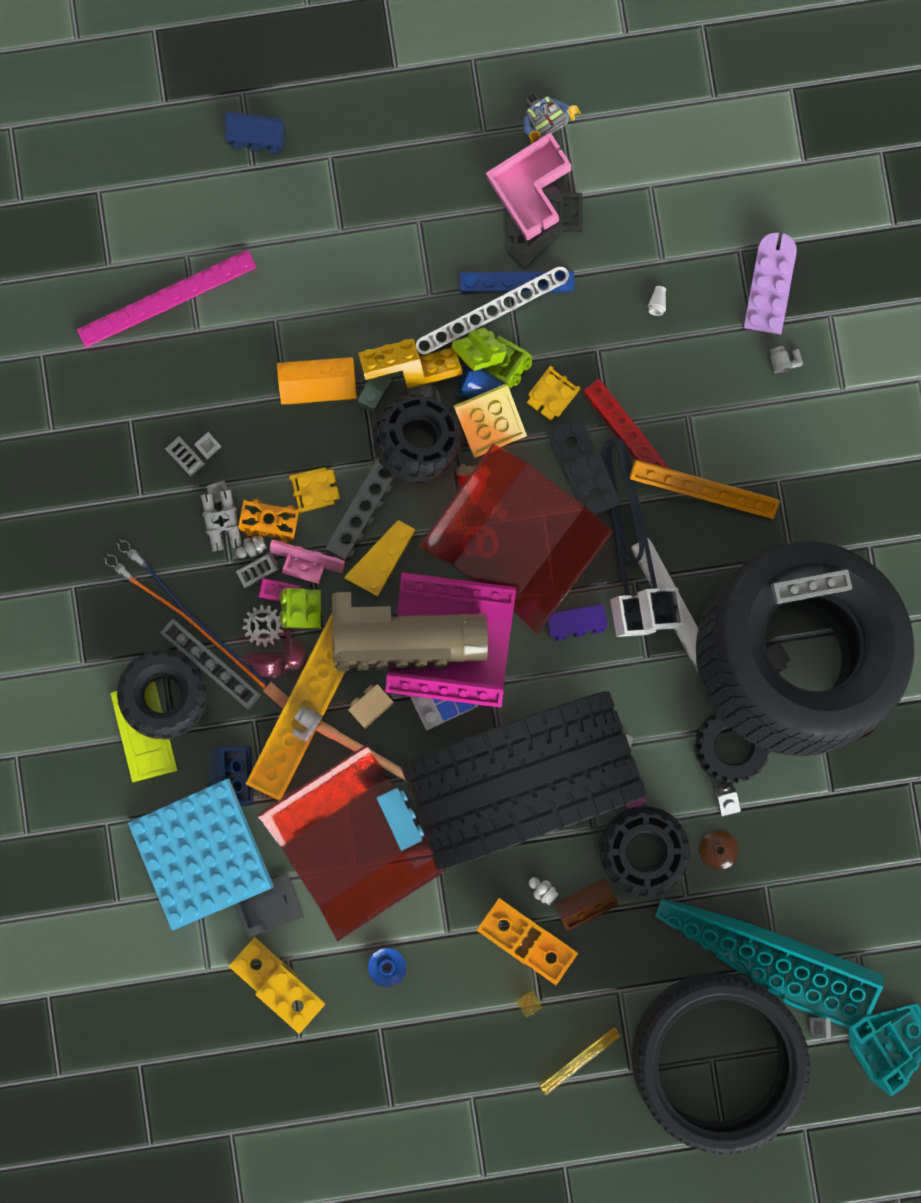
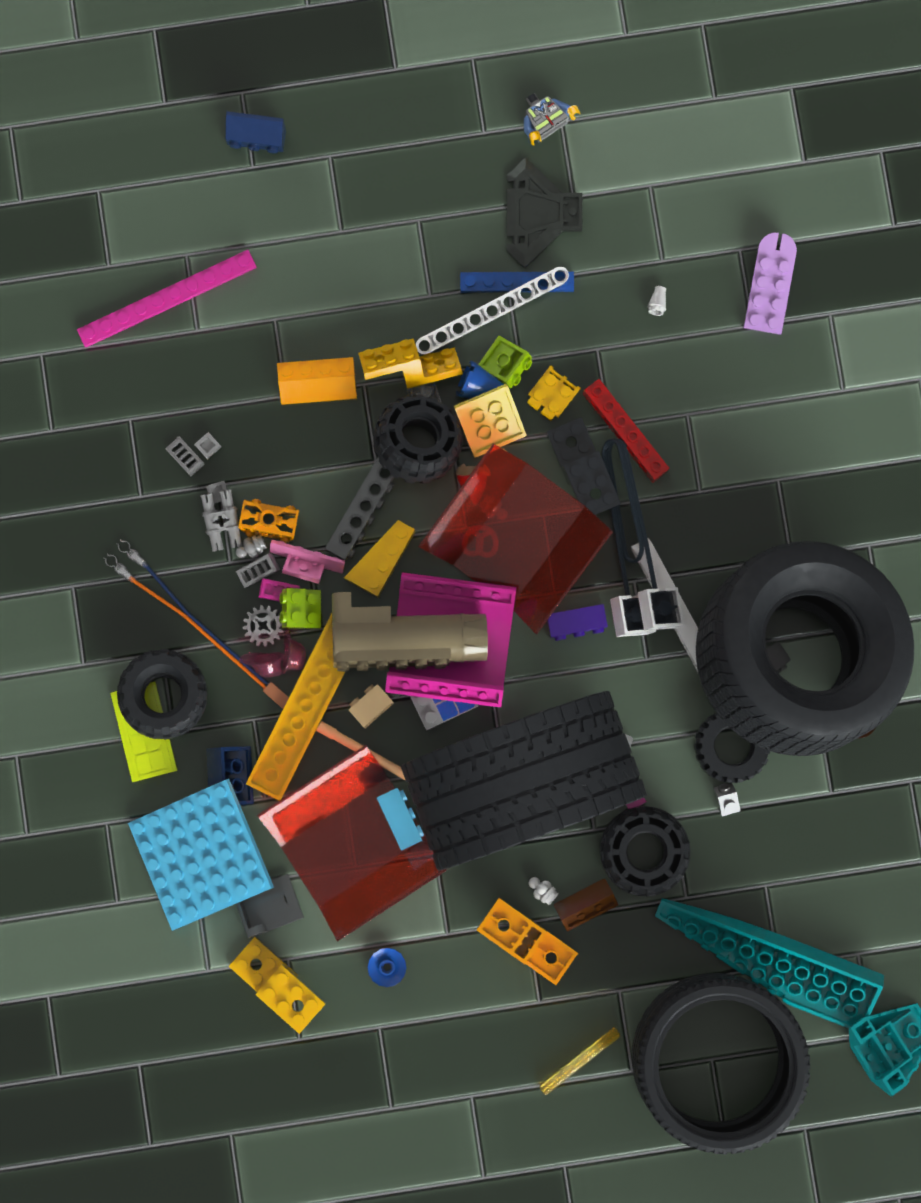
dark grey brick [160,618,262,710] -> none
yellow plate [289,467,340,513] -> none
light grey piece [292,706,323,742] -> none
sand green slope [358,375,393,413] -> none
lime plate [451,327,507,371] -> none
bright pink piece [486,132,571,241] -> none
clear yellow plate [516,990,543,1018] -> none
light orange plate [629,459,780,519] -> none
reddish brown dish [700,831,738,870] -> none
light grey piece [770,346,803,373] -> none
light grey plate [771,570,852,604] -> none
light grey plate [810,1017,831,1039] -> none

